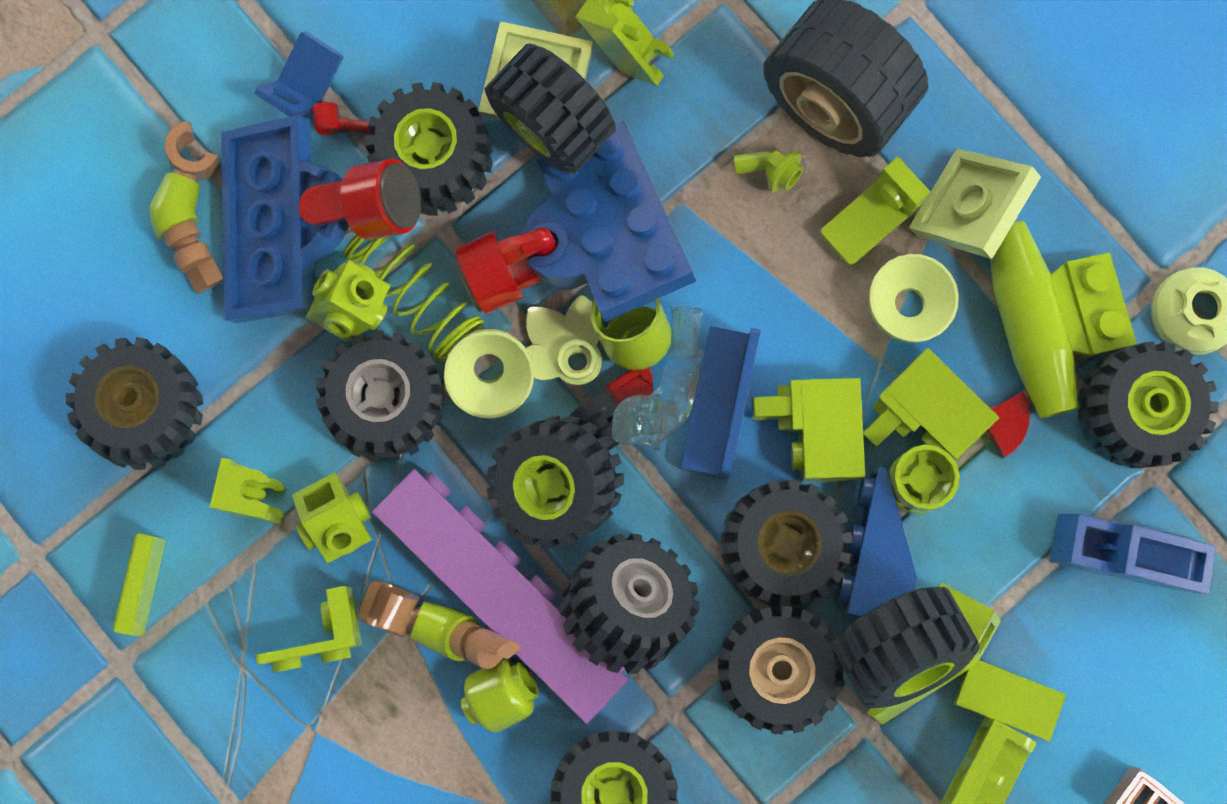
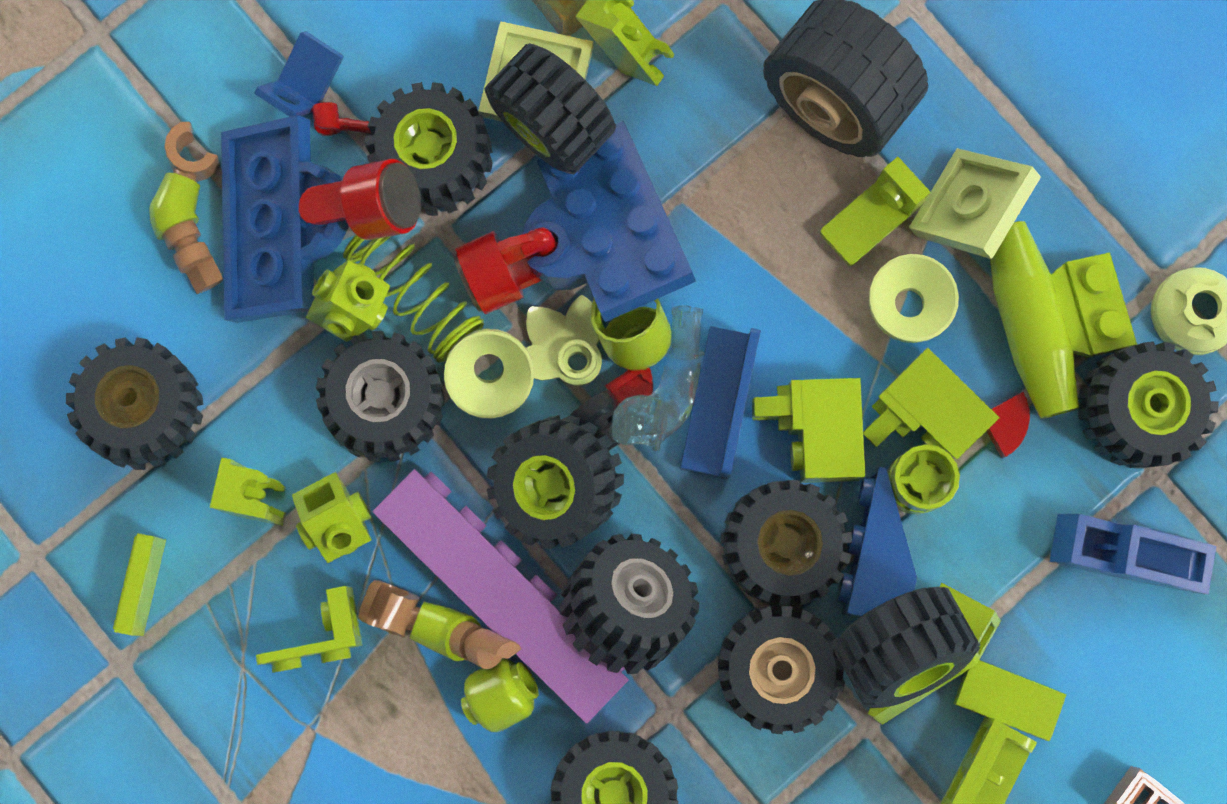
lime plate [734,150,804,193] -> none

